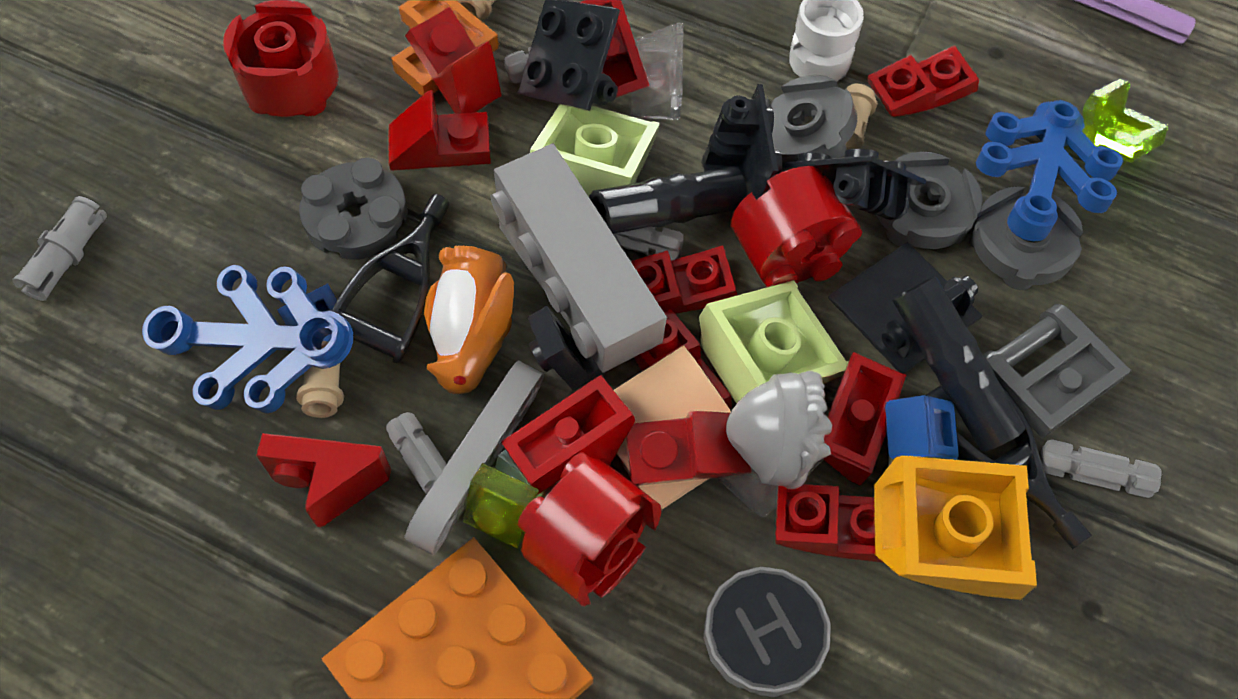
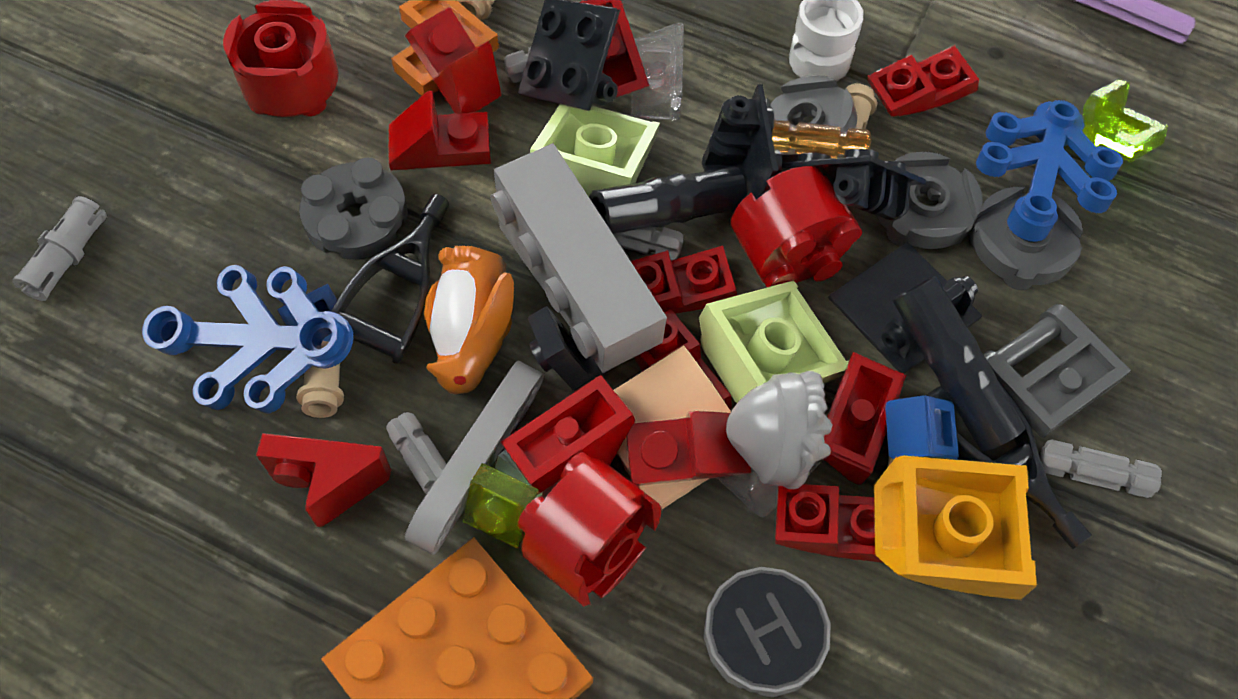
none -> clear orange axle [772,120,872,158]

